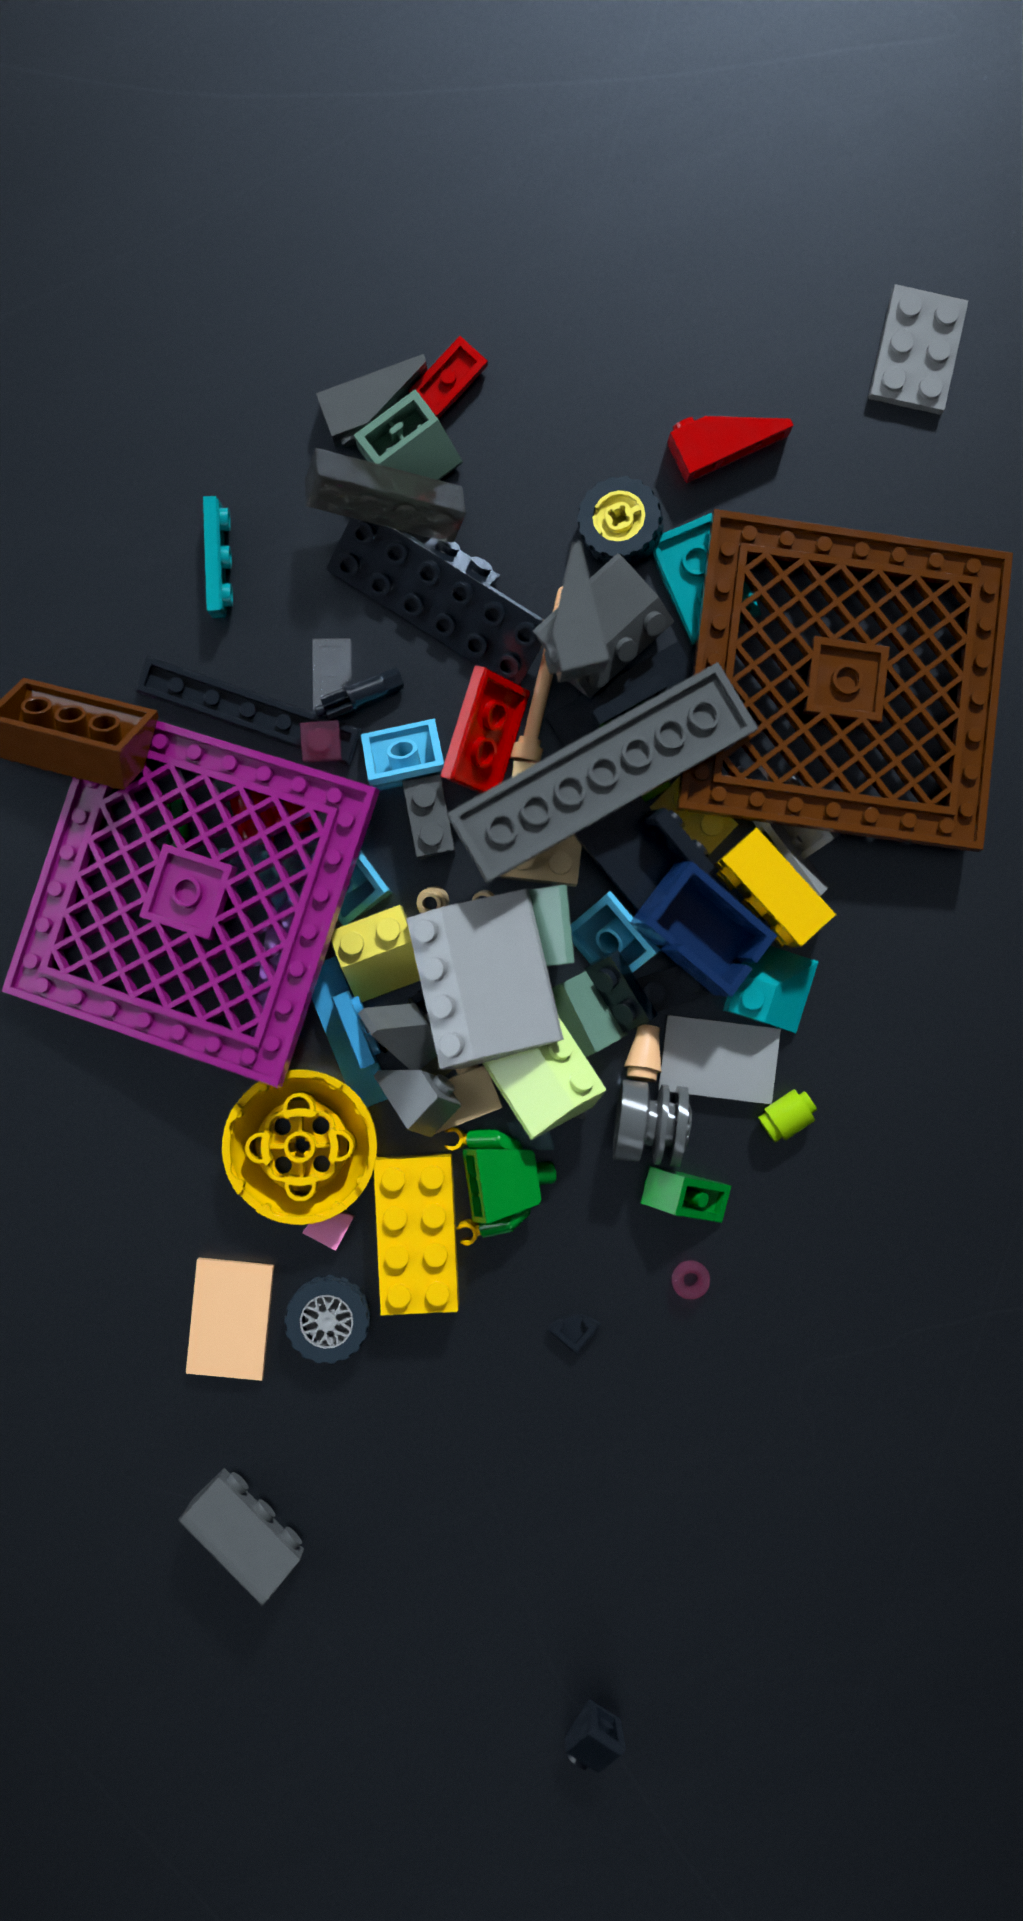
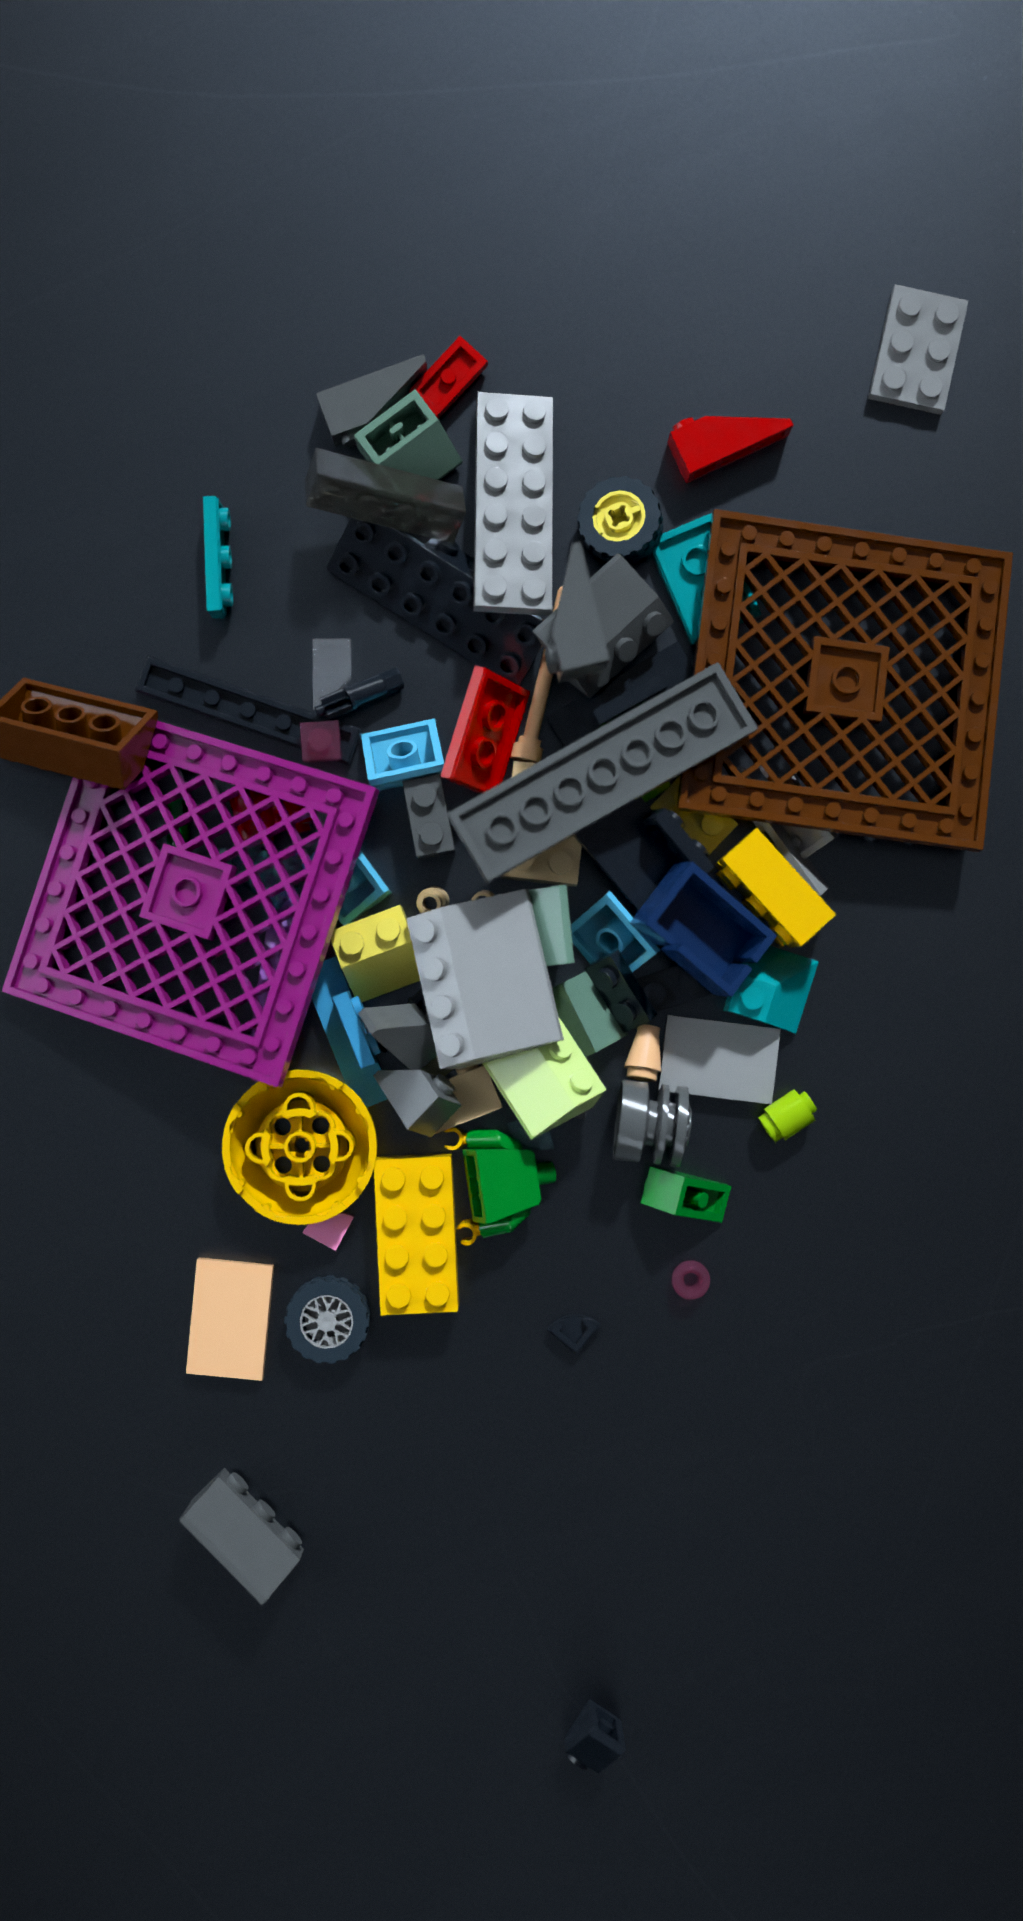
none -> light grey plate [474,392,553,616]

